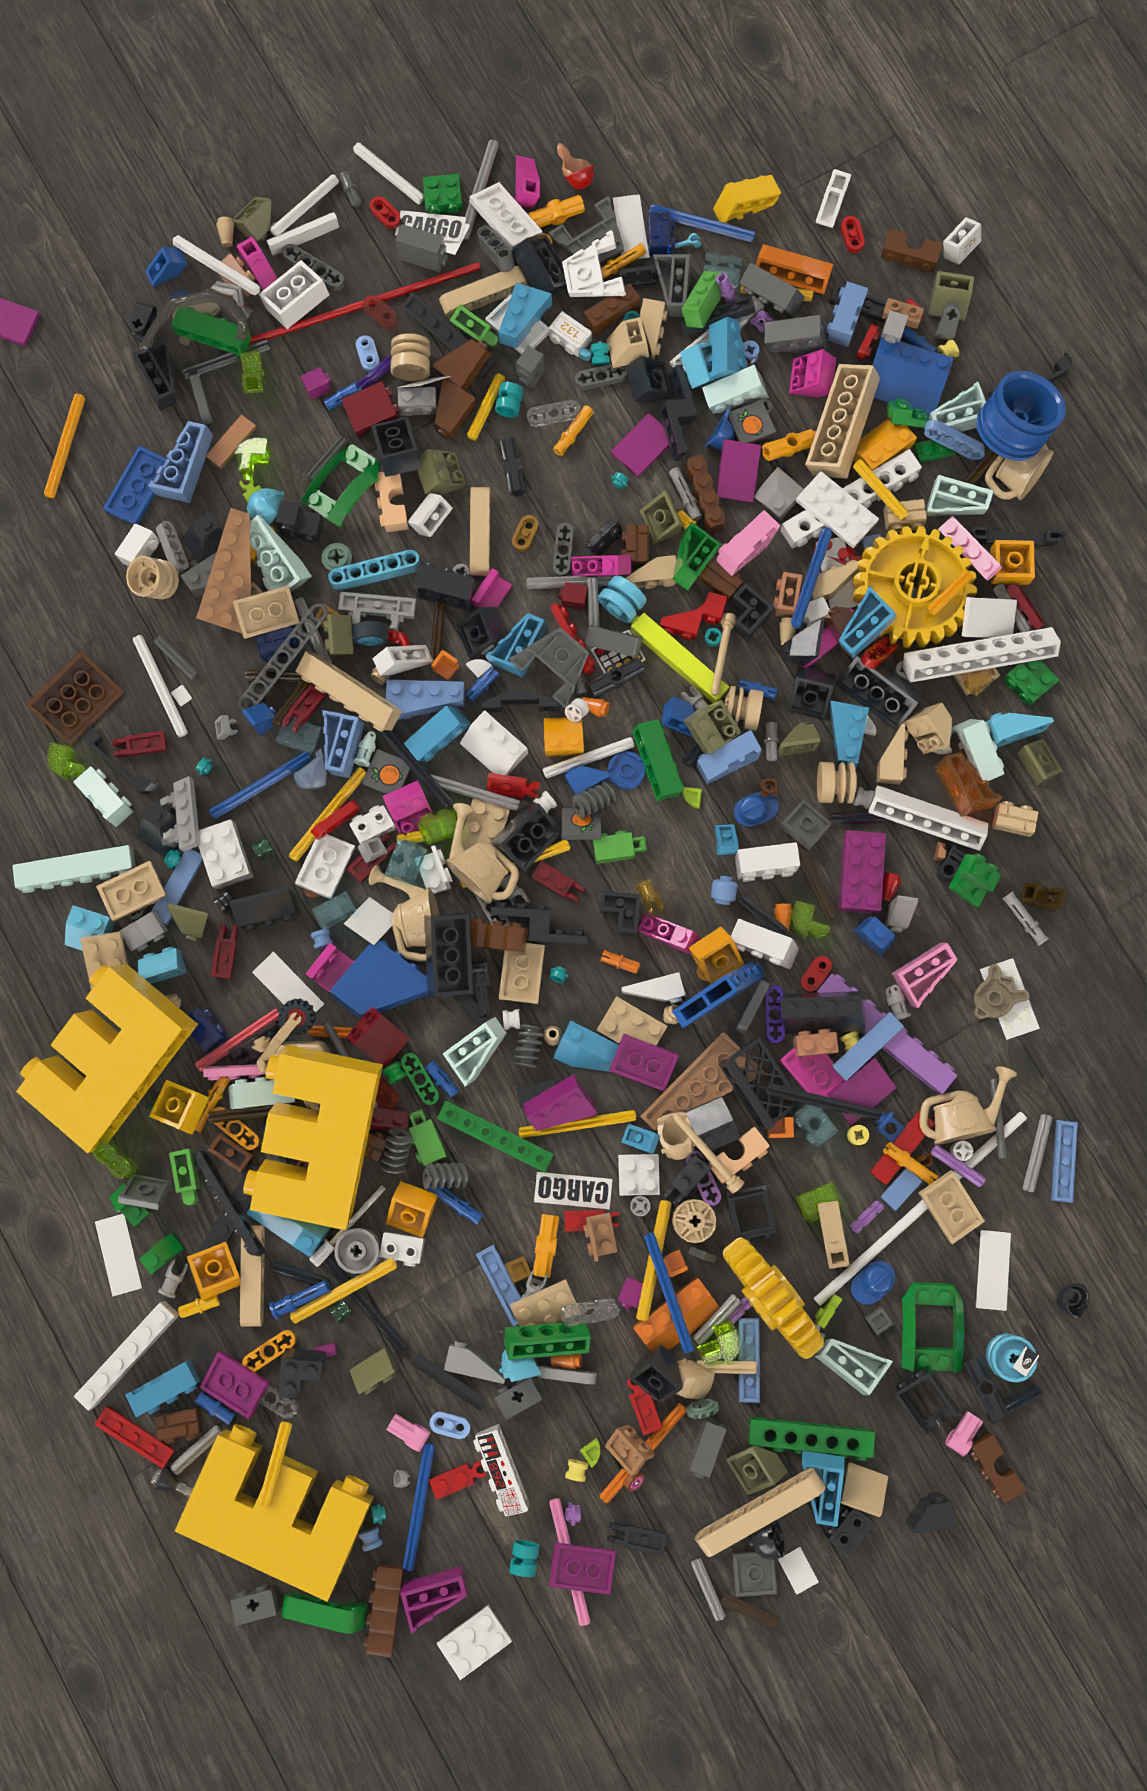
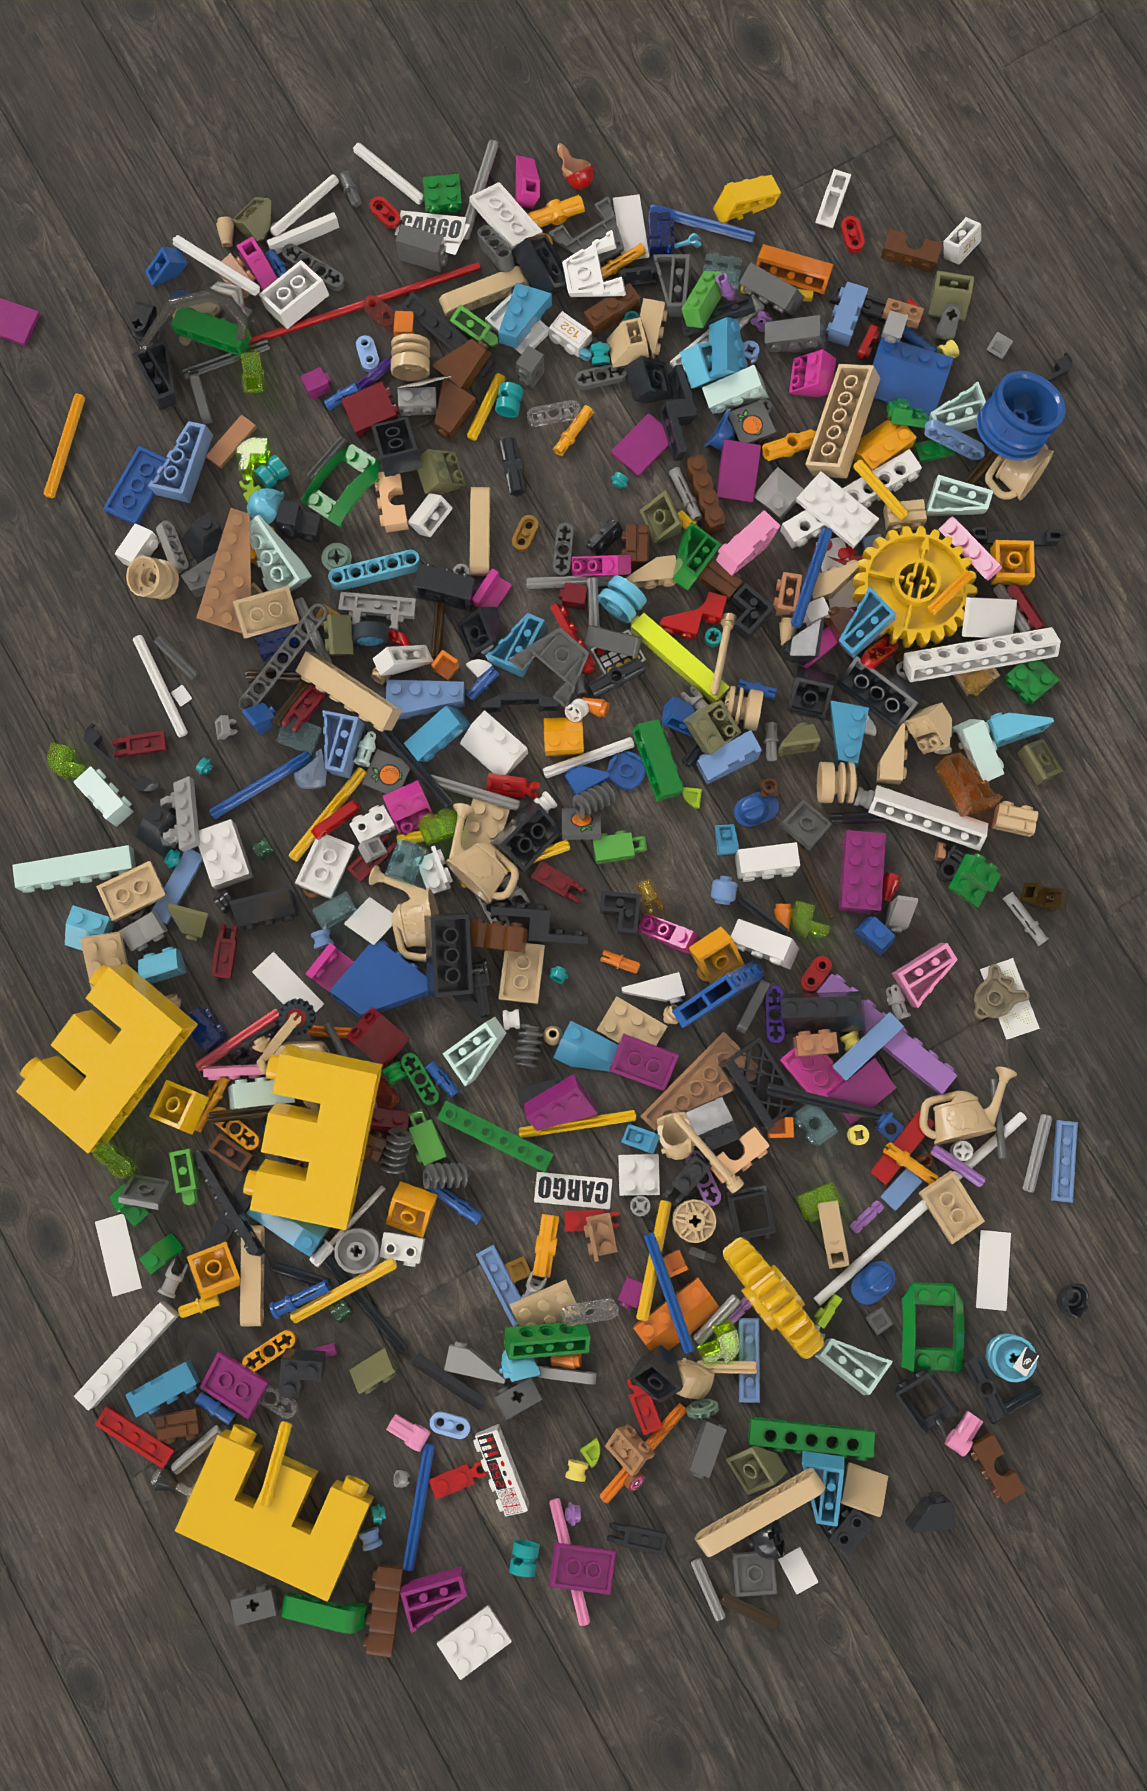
reddish brown slope [25,650,124,746] -> none
none -> teal wheel [254,454,290,489]
none -> blue pin [265,249,287,278]
none -> orange panel [394,311,414,337]
none -> light grey tile [987,332,1013,359]

